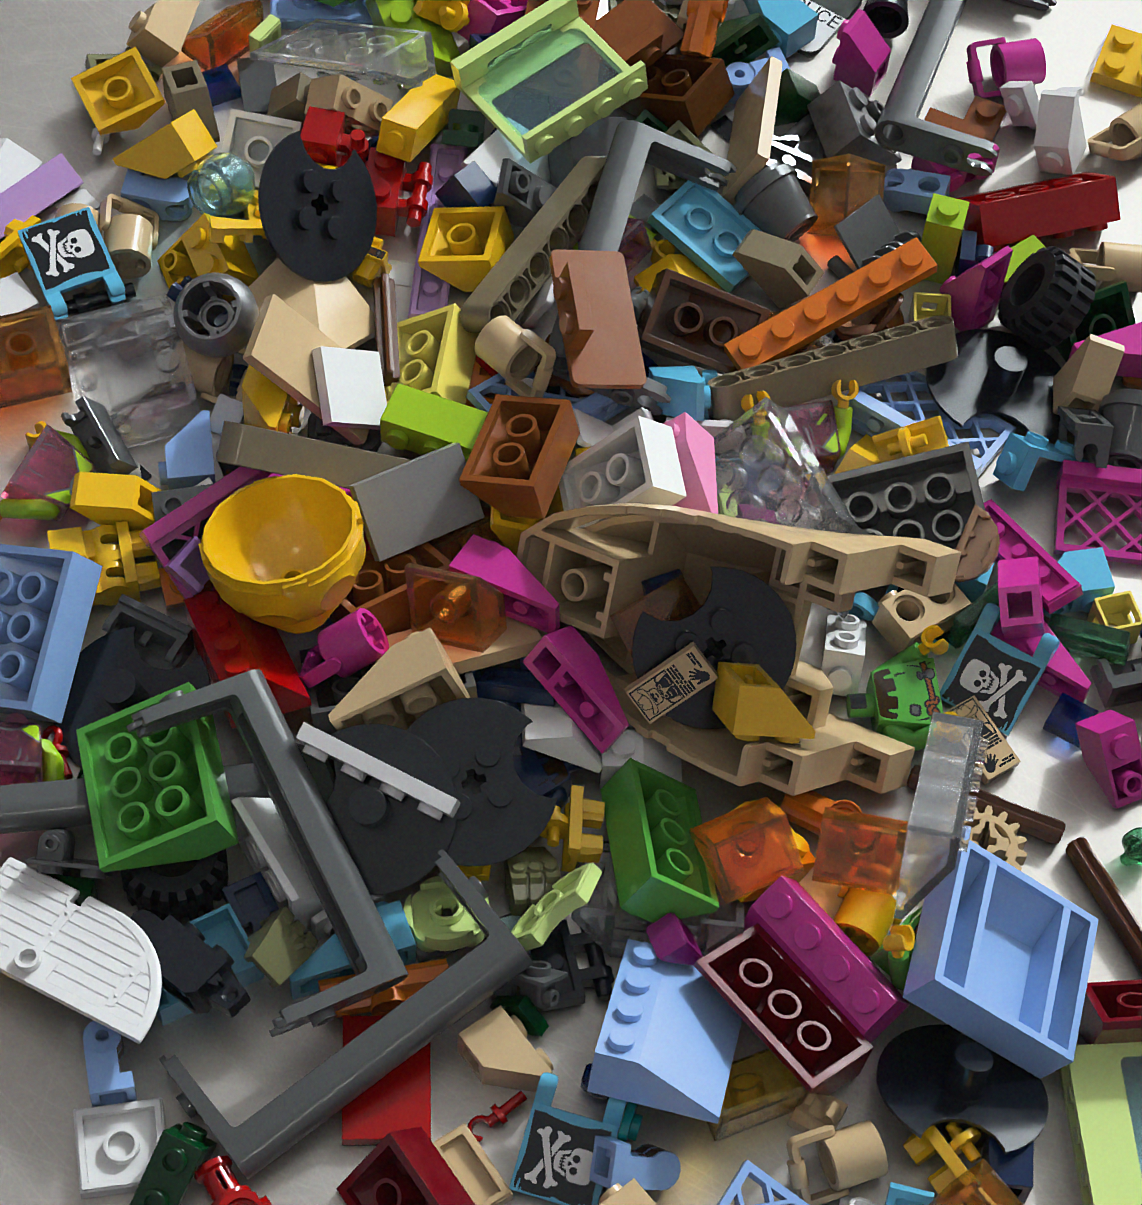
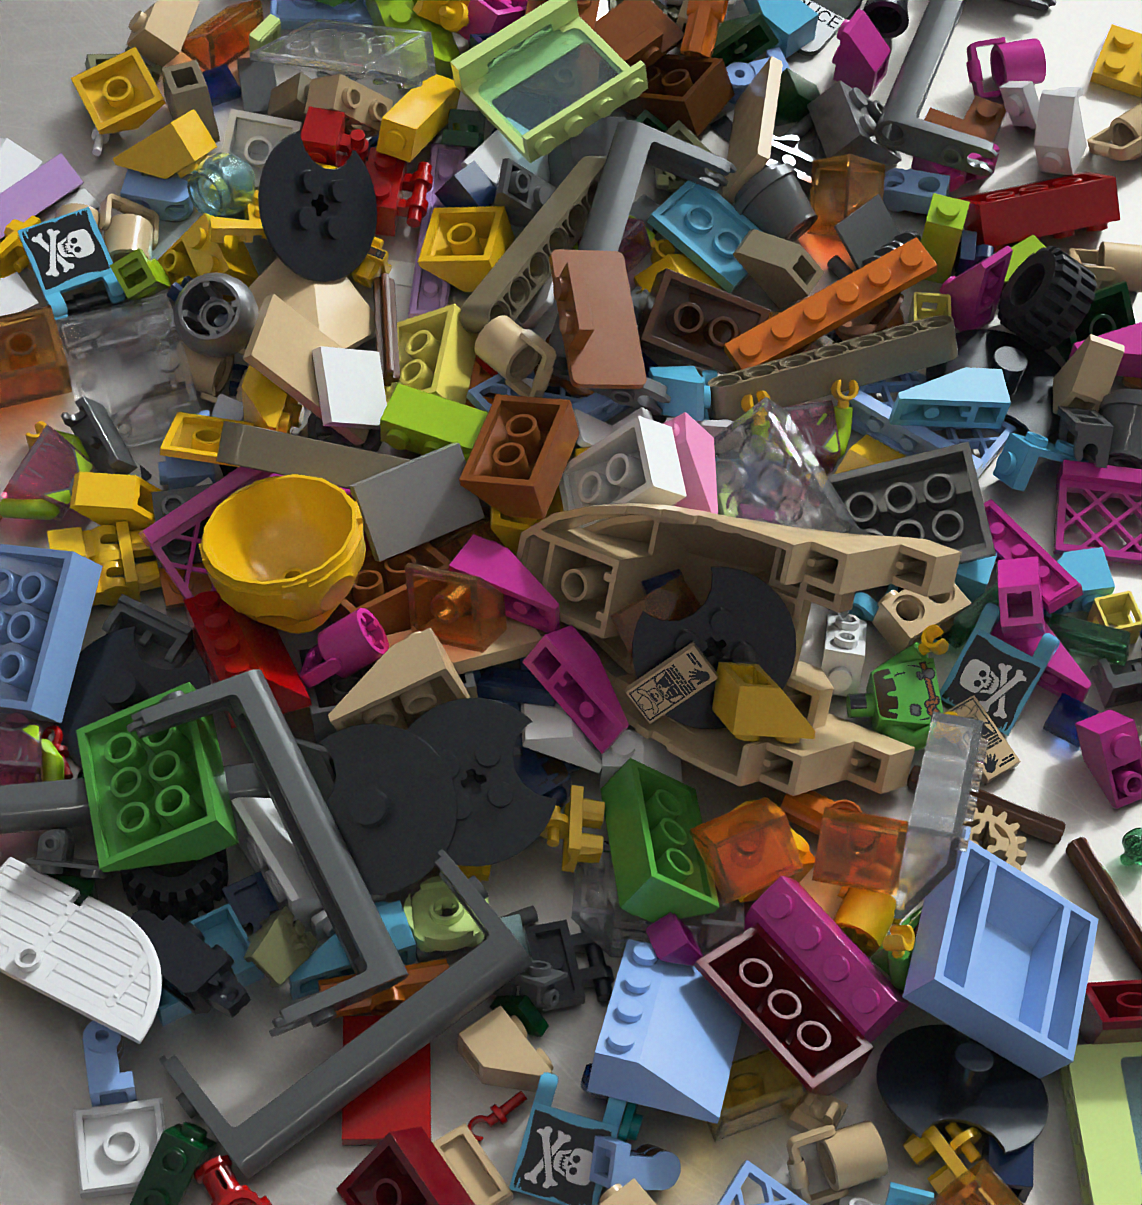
medium lavender panel [164,535,210,595] -> none
white plate [296,722,461,821] -> none
olive hand [504,846,561,916] -> none
yellowish green tile [511,862,602,951] -> none
yellow hips [872,416,949,463] -> none
medium nougat tile [955,504,1000,582] -> none
none -> lime leg [110,248,171,302]
none -> yellow slope [160,412,255,467]
none -> medium azure slope [889,368,1011,429]

